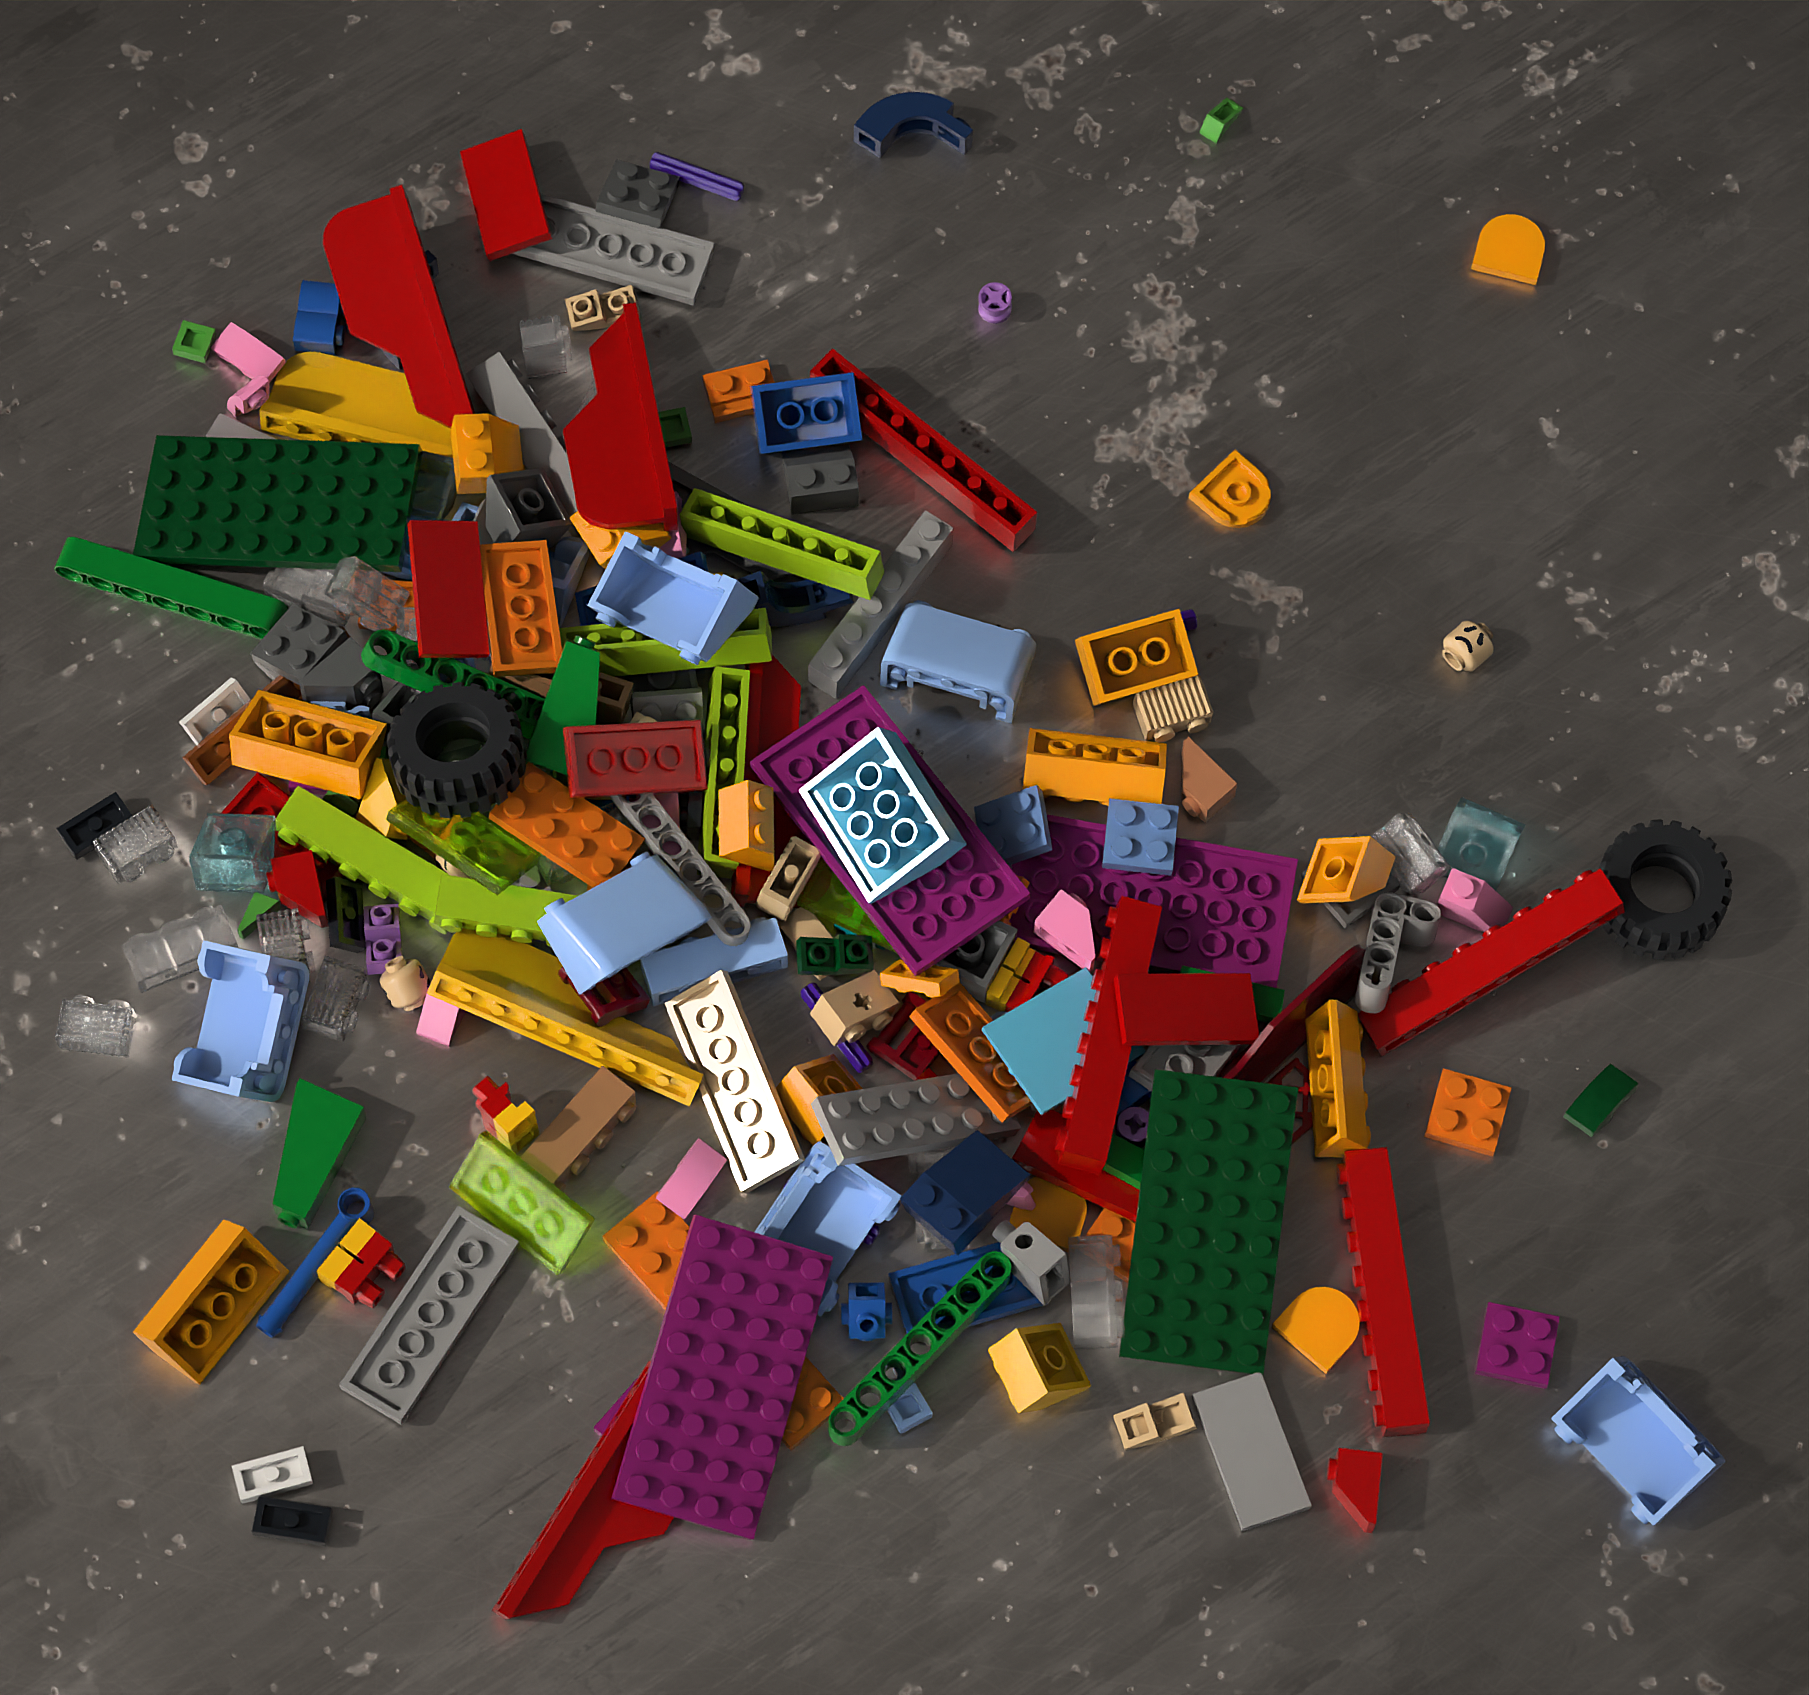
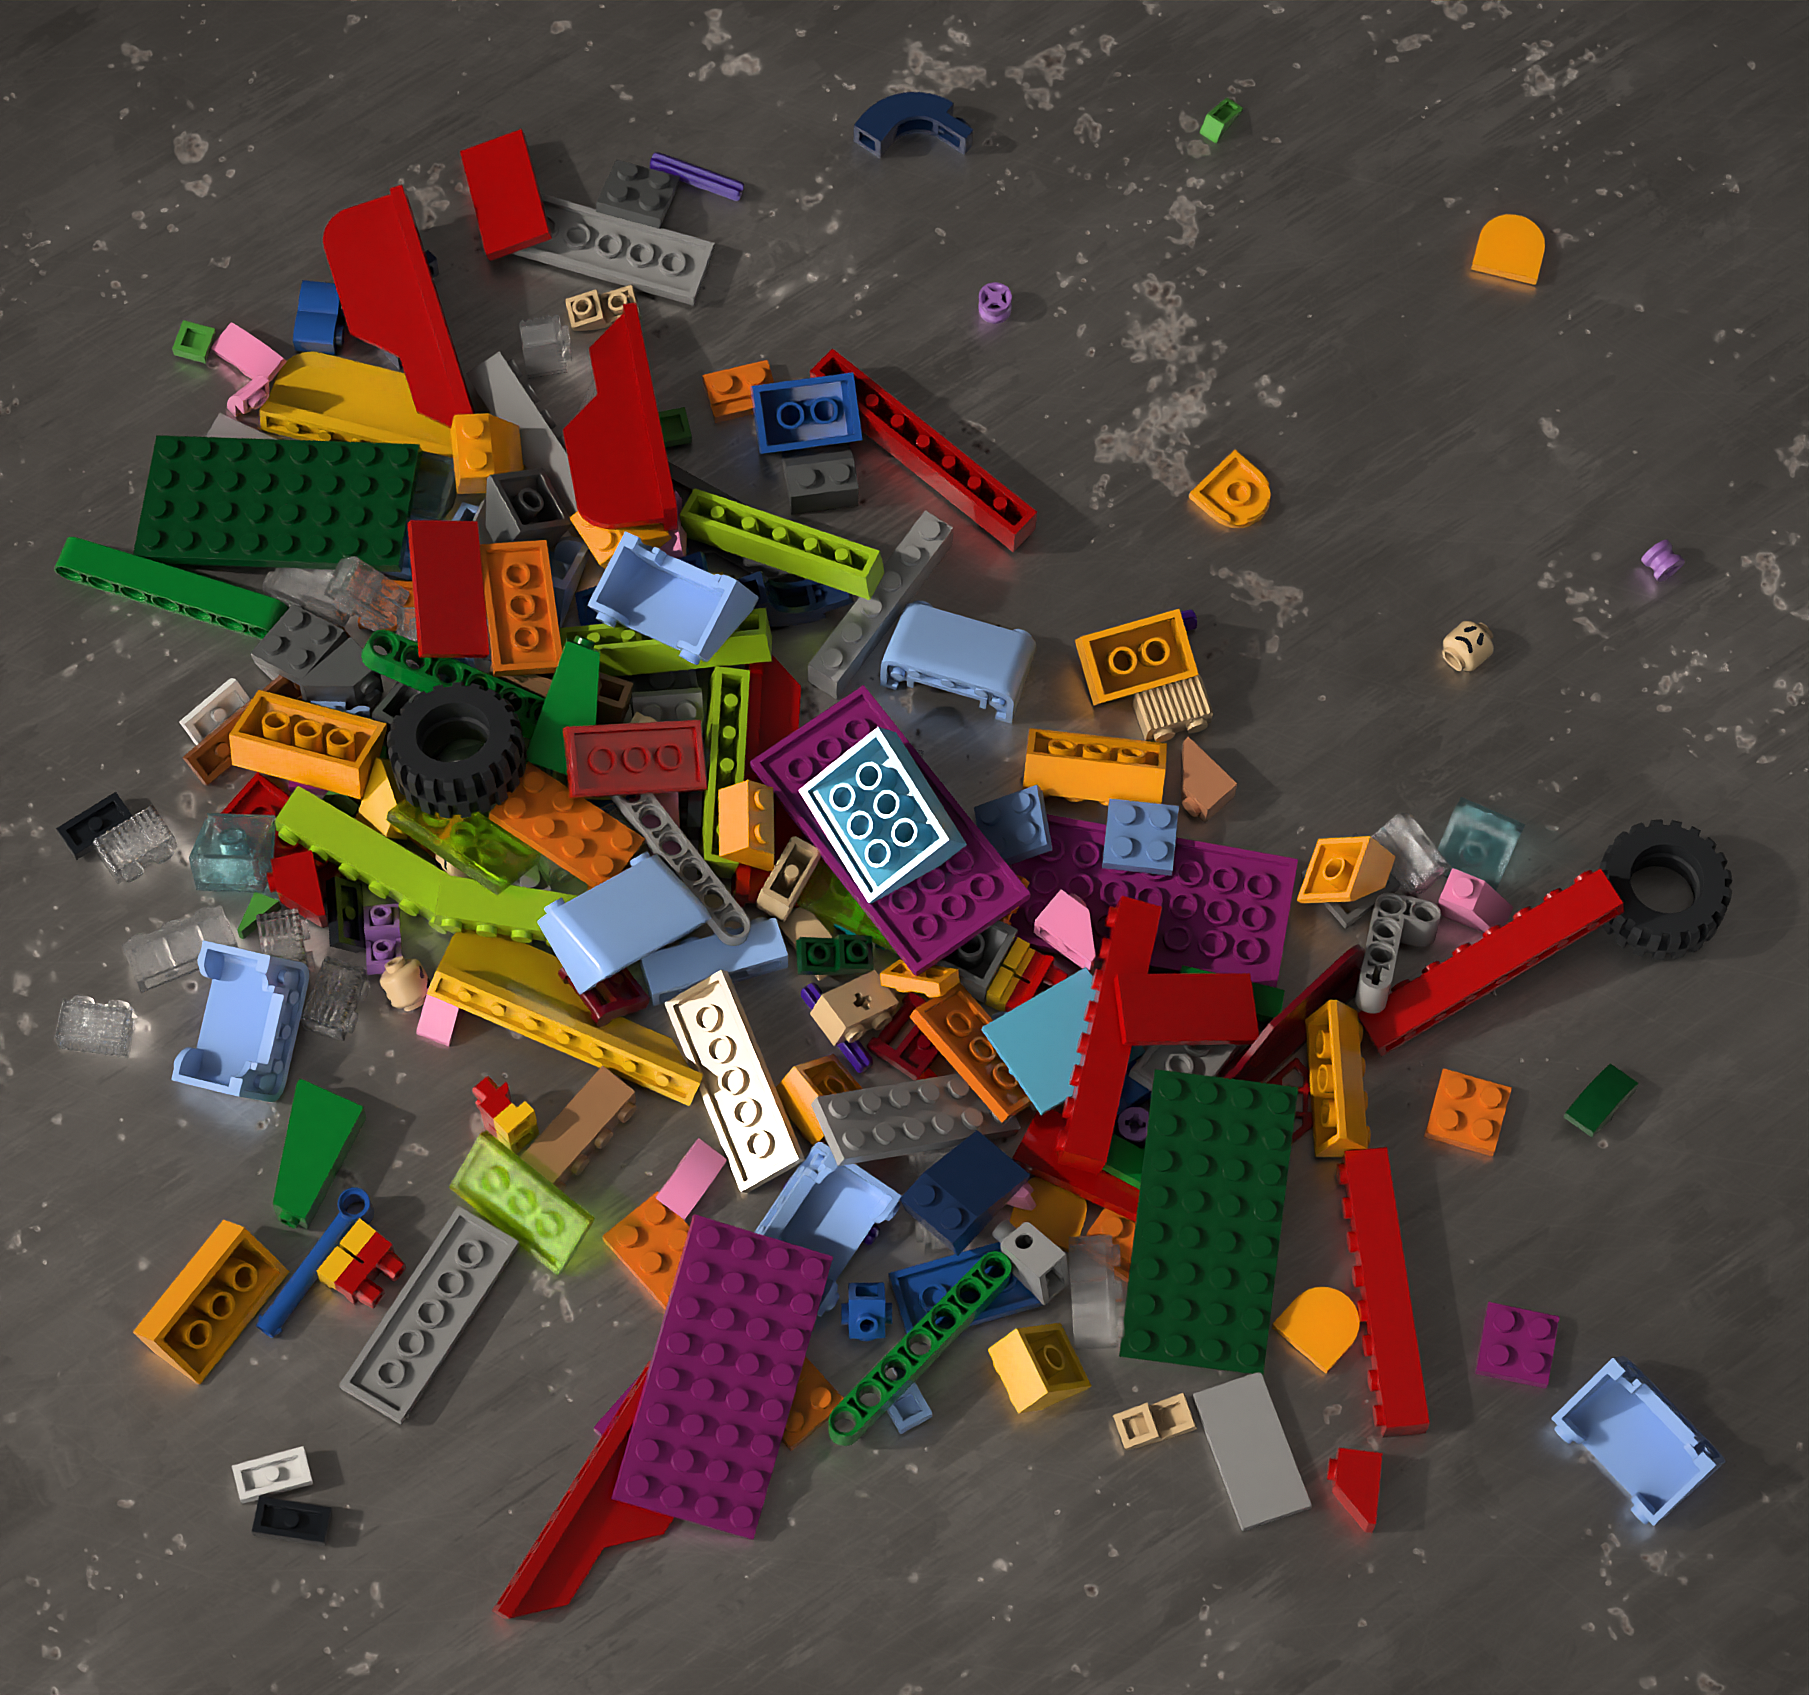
none -> medium lavender wheel [1641,539,1685,582]

